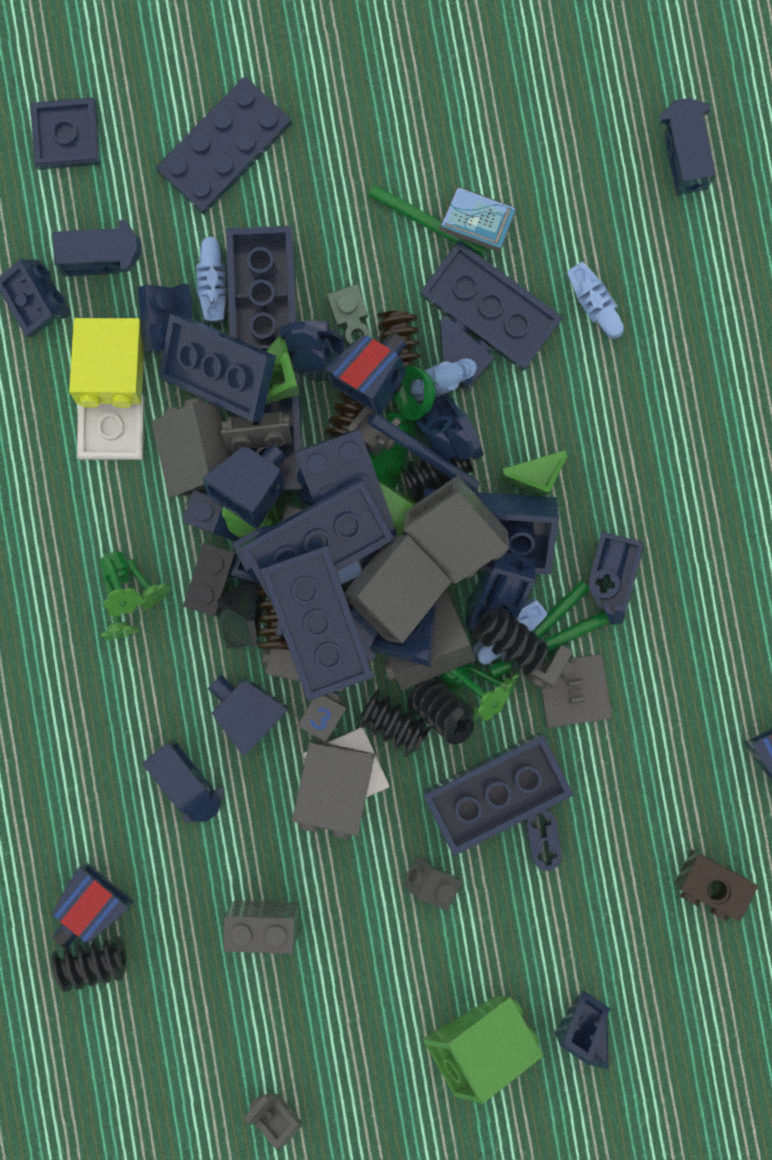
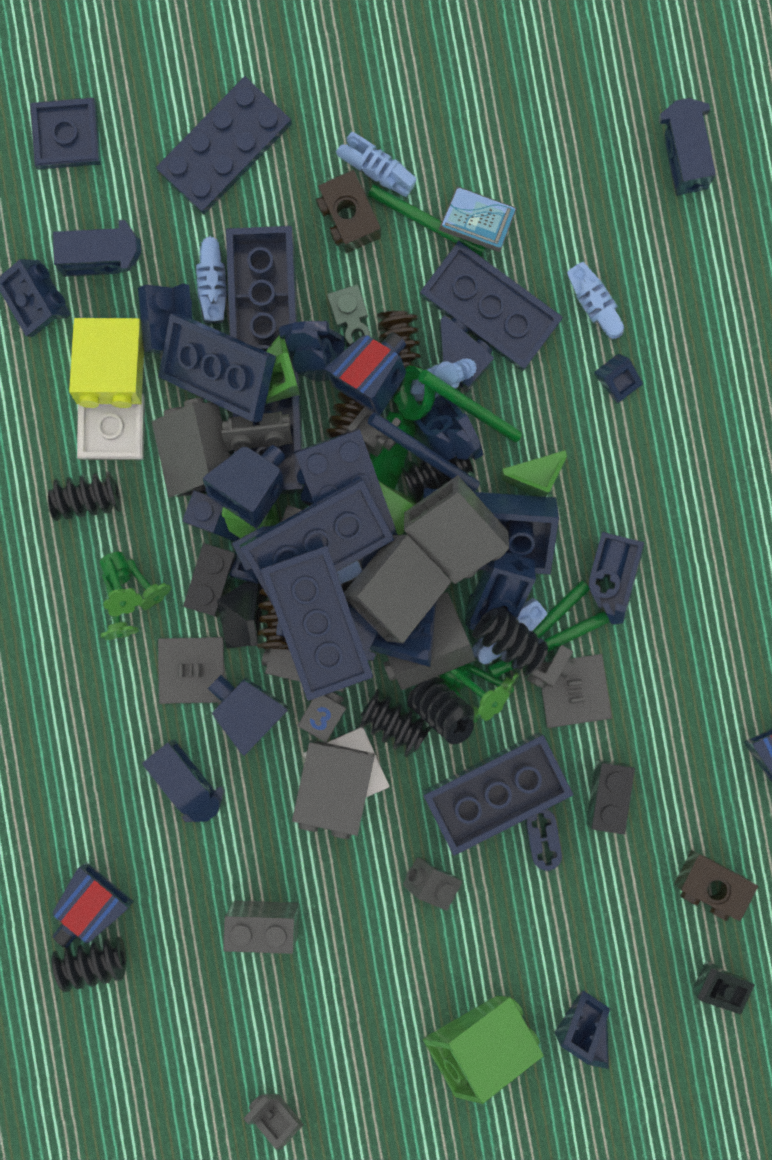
none -> black piece [48,471,122,521]
none -> dark grey piece [158,637,224,704]
none -> dark brown brick [316,170,381,254]
none -> light blue hinge [336,132,417,197]
none -> green bar [418,370,522,443]
none -> black brick [586,759,635,835]
none -> dark blue slope [594,354,643,403]
none -> black slope [693,960,755,1015]

